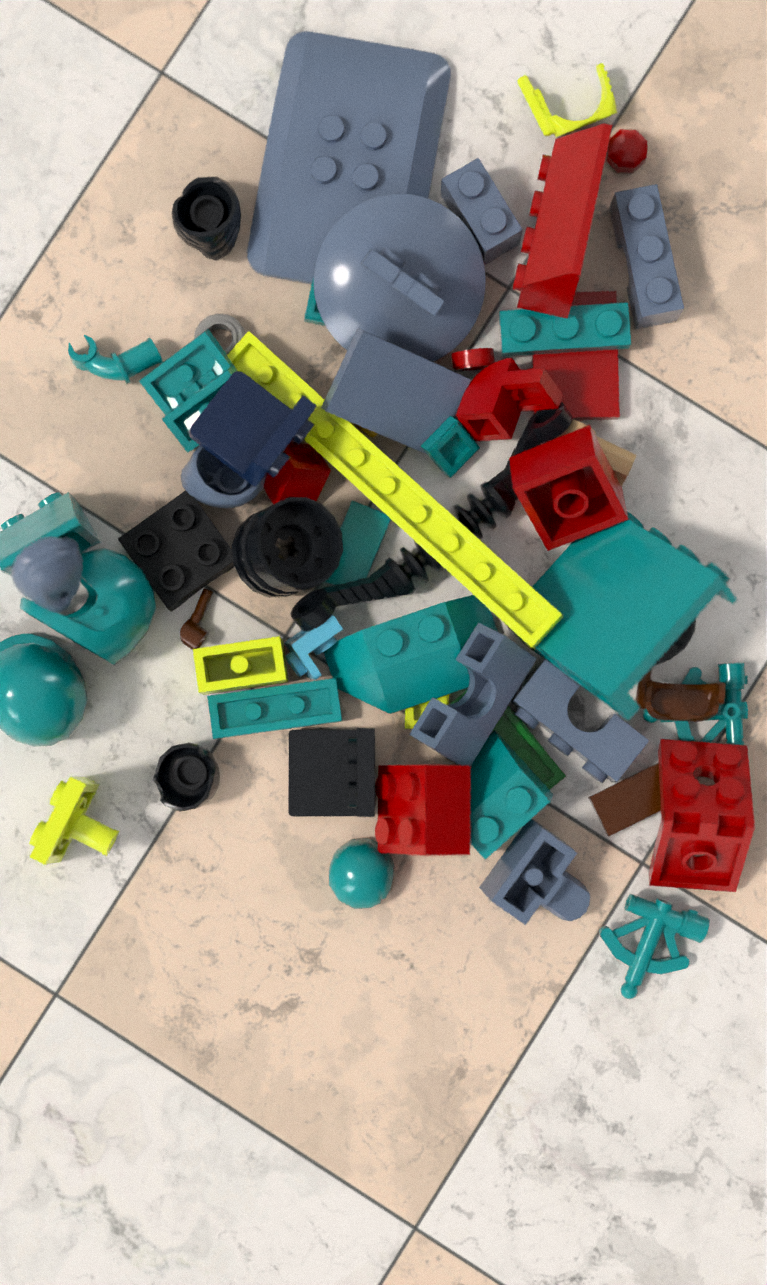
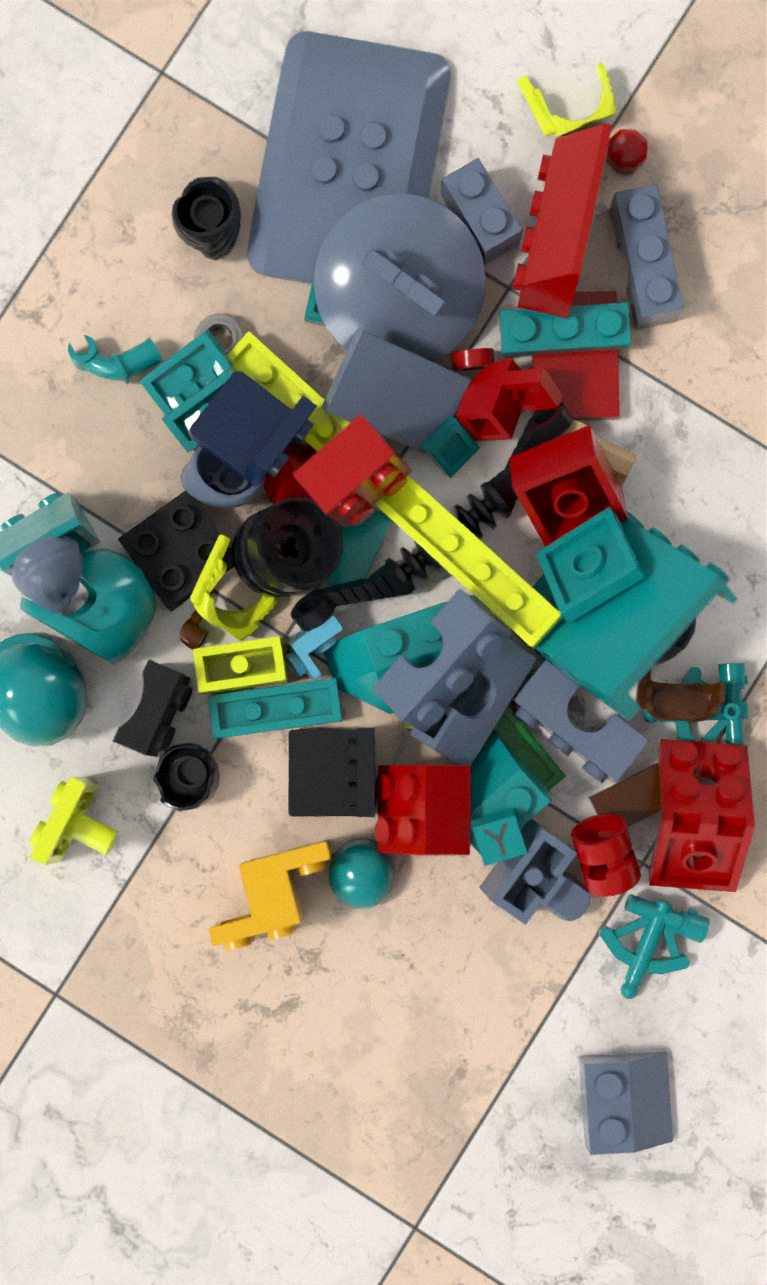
none -> black brick [113,659,193,757]
none -> neon yellow helmet [190,534,278,641]
none -> yellow bracket [208,839,333,951]
none -> red brick [292,414,412,528]
none -> sand blue arch [372,588,512,733]
none -> teal tile [471,809,527,866]
none -> teal plate [535,507,645,624]
none -> red wheel [571,814,641,897]
none -> sand blue slope [579,1052,673,1155]

